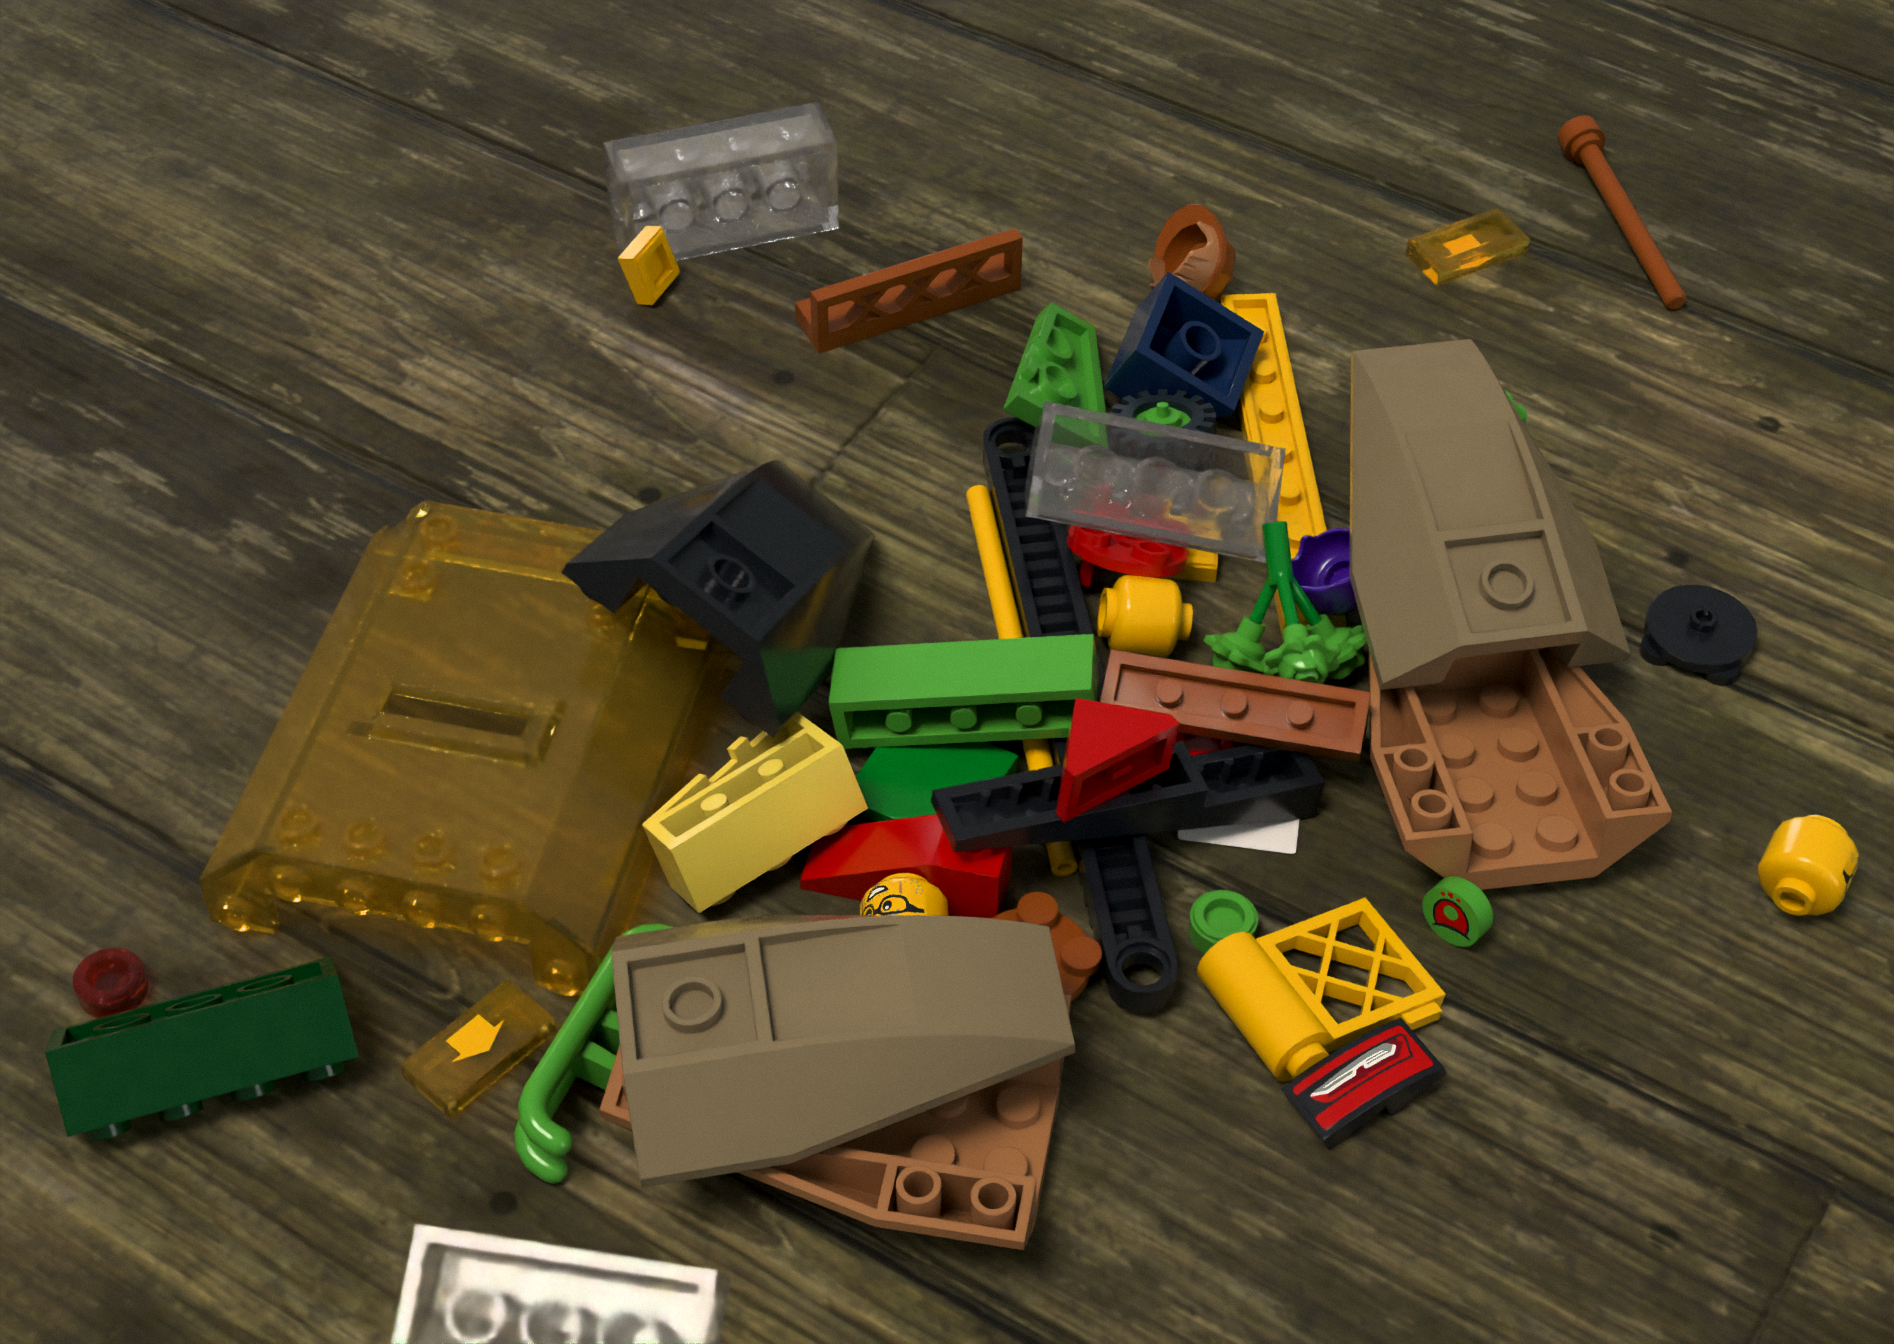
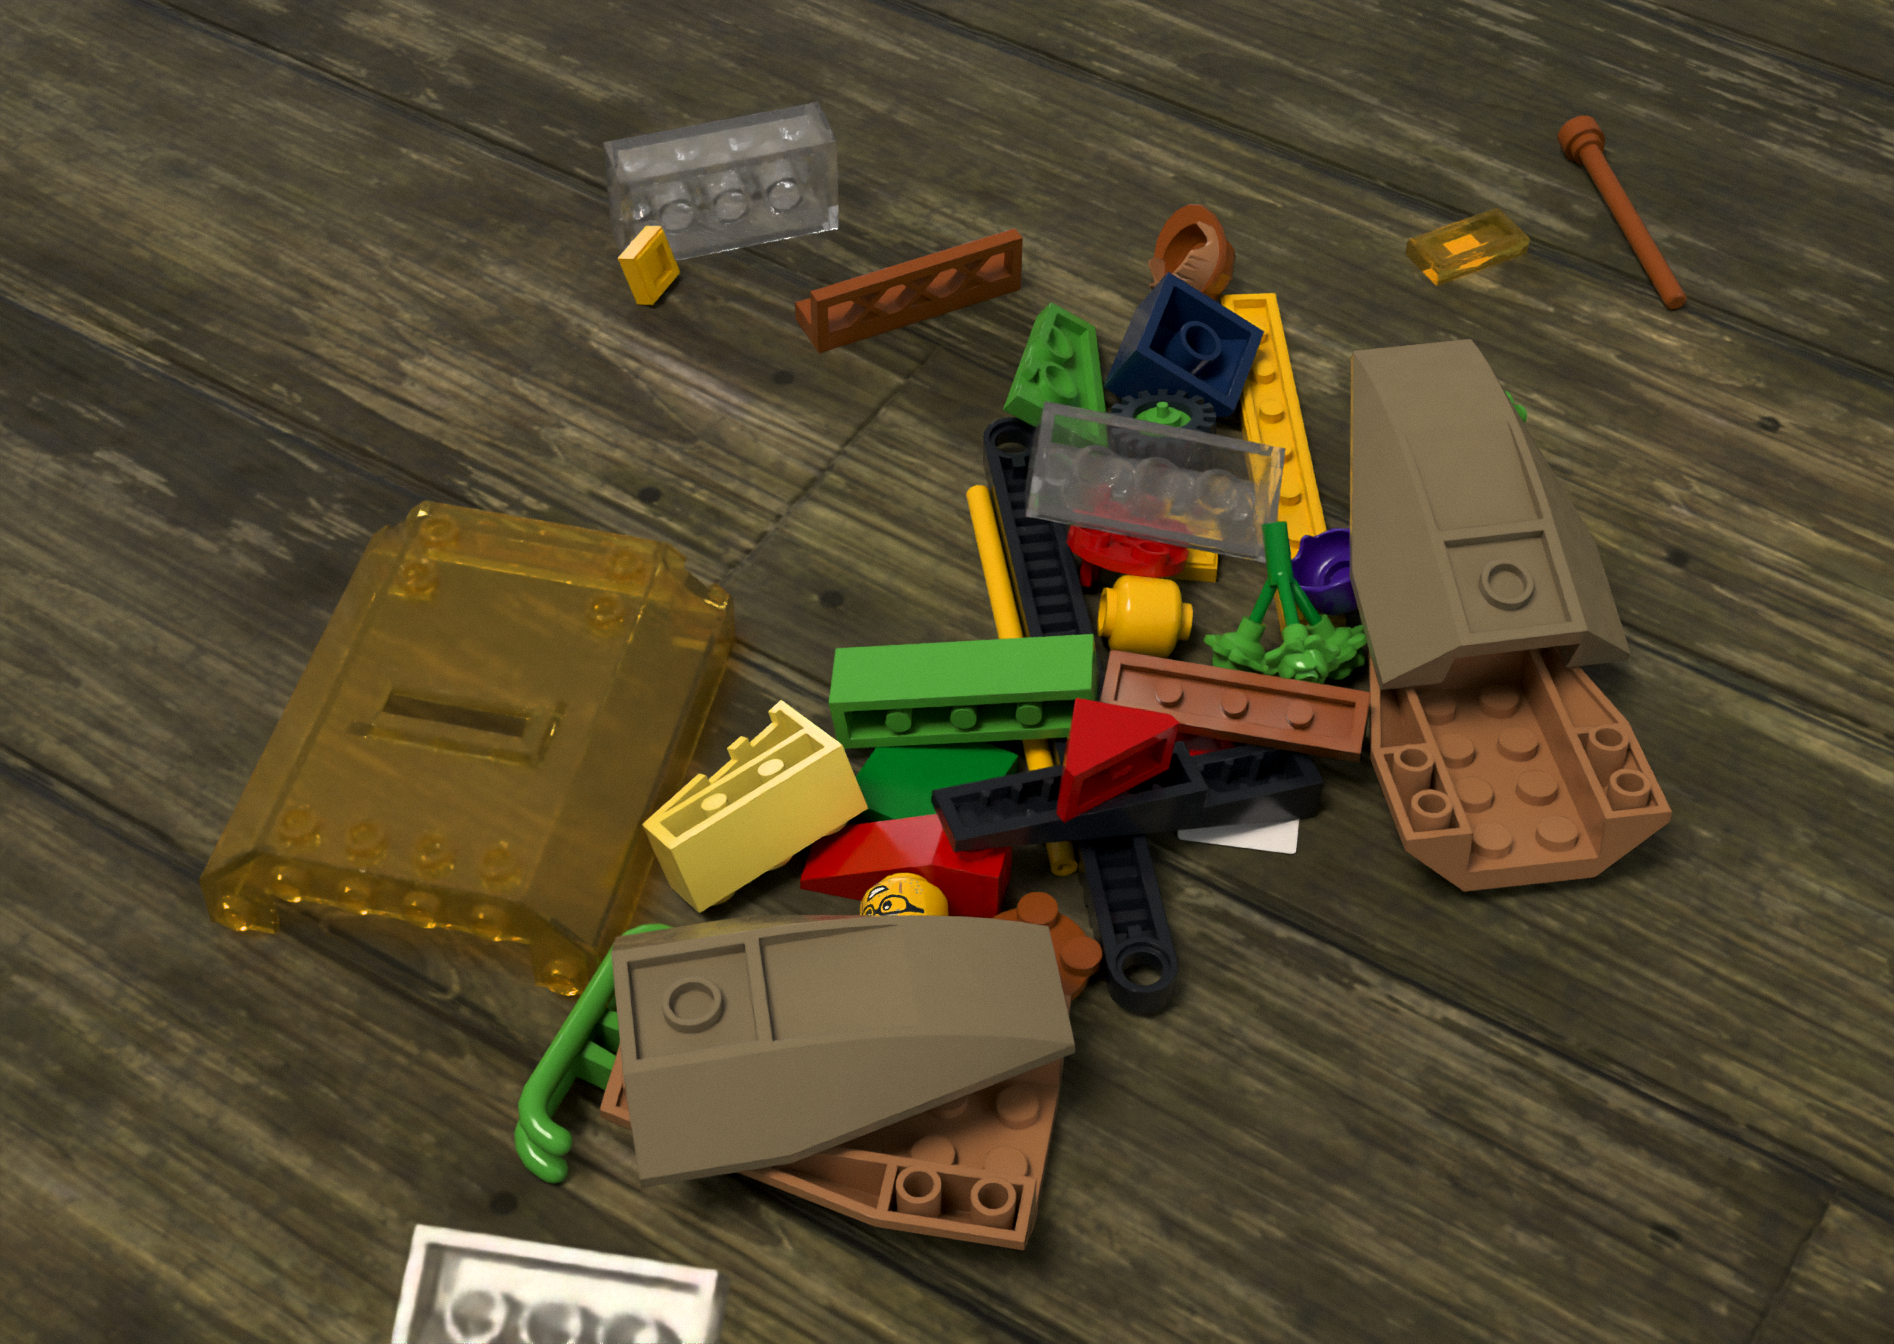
dark green slope [45,956,359,1141] -> none
clear red tile [73,948,148,1018] -> none
clear yellow tile [400,979,557,1119] -> none
black wedge [561,460,875,738] -> none
bright green tile [1188,890,1258,954] -> none
yellow piece [1197,897,1446,1082] -> none
slope [1281,1018,1447,1151] -> none
bright green tile [1422,876,1493,947] -> none
black piece [1639,585,1757,686] -> none
yellow head [1758,815,1859,916] -> none

